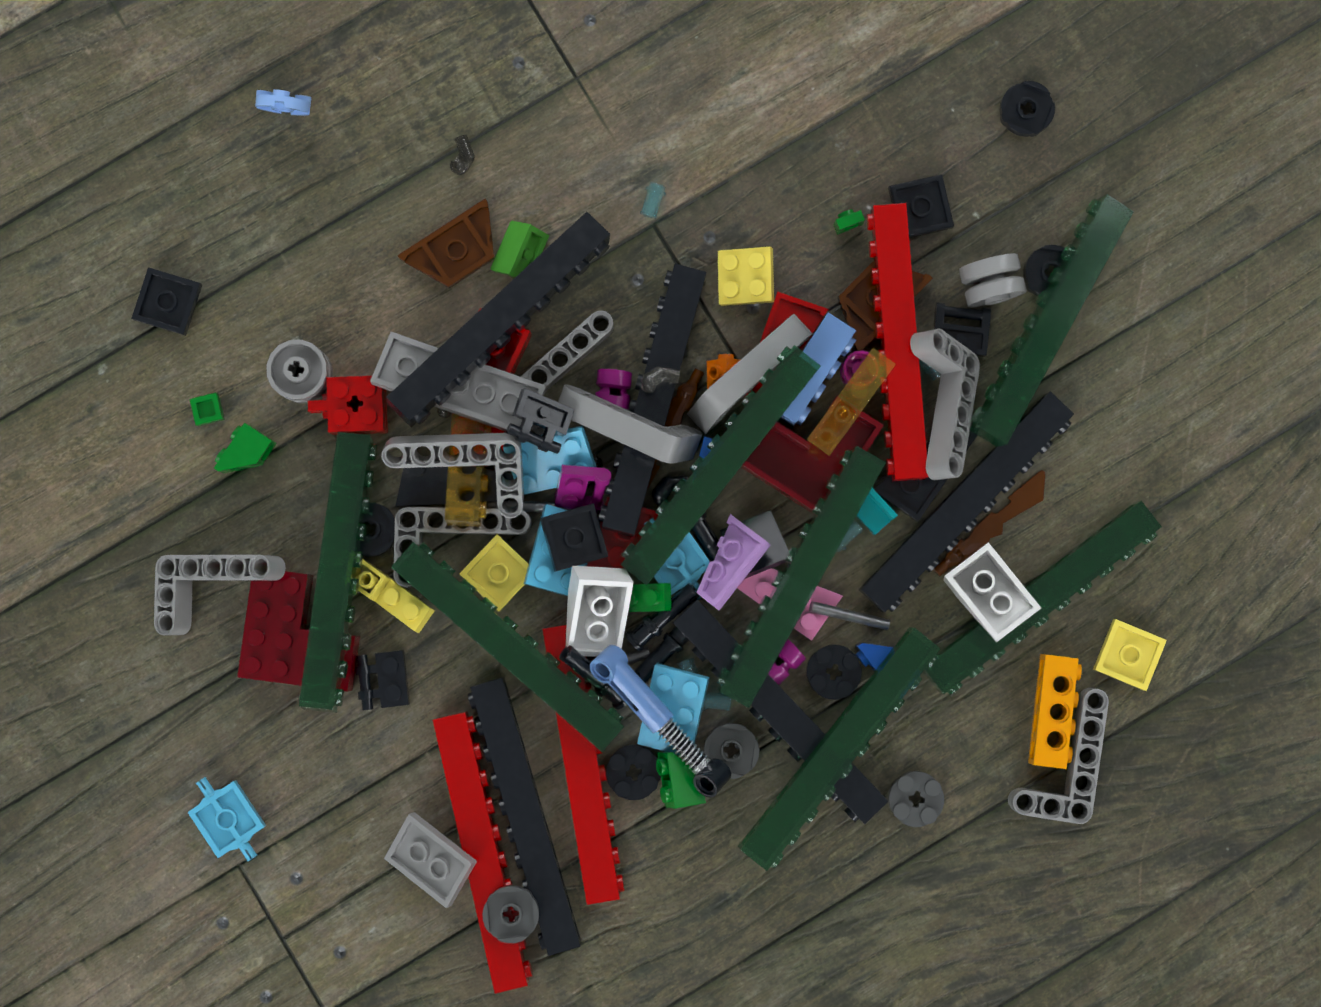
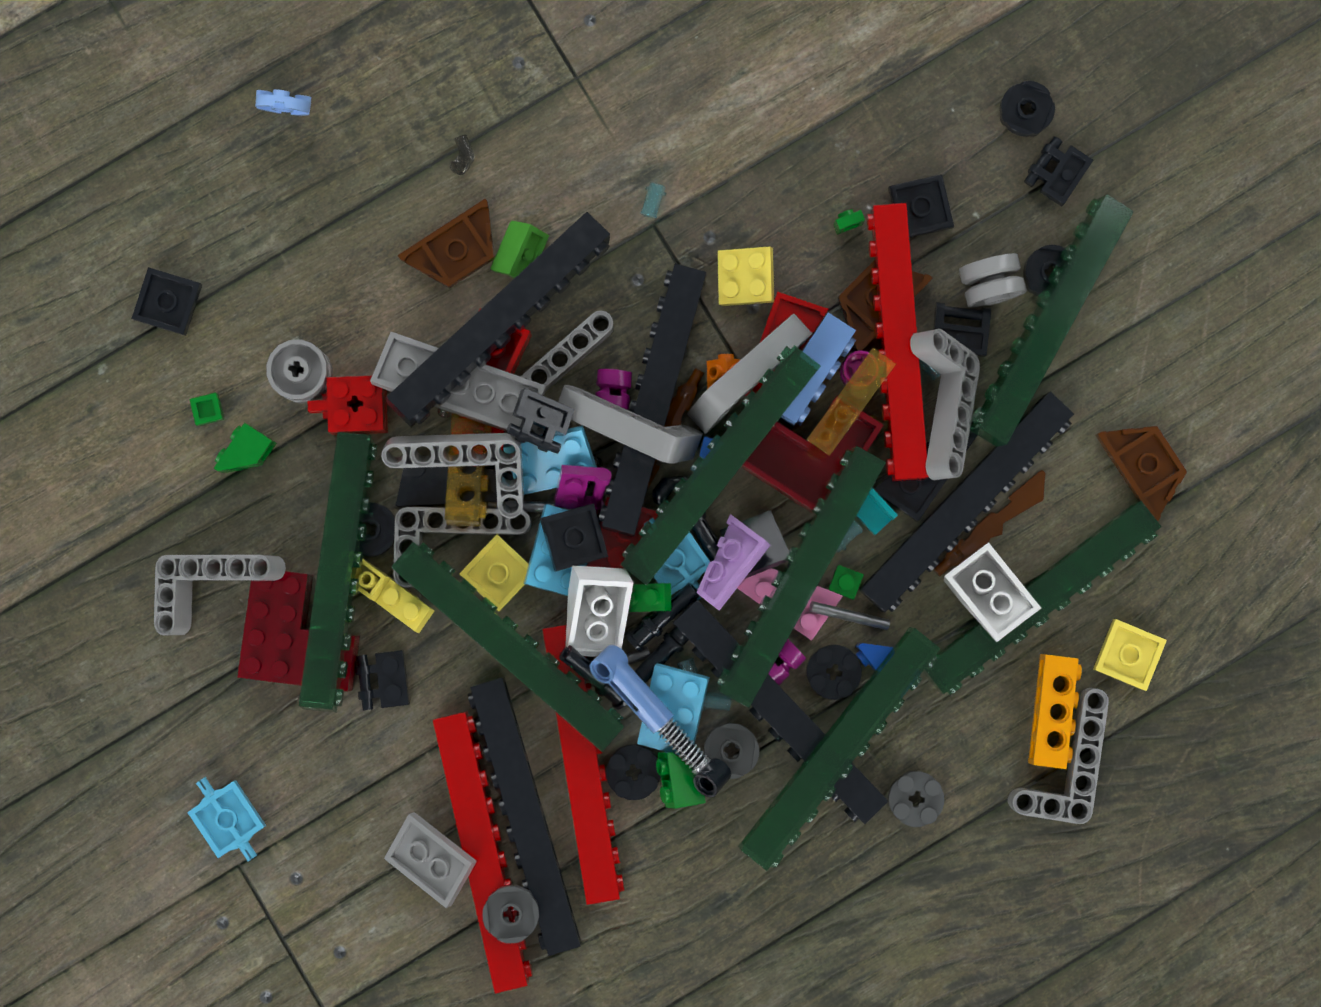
clear smoke arm [641,367,680,393] -> none
none -> green plate [828,565,864,600]
none -> black plate [1024,136,1093,207]
none -> reddish brown wing [1095,426,1187,523]

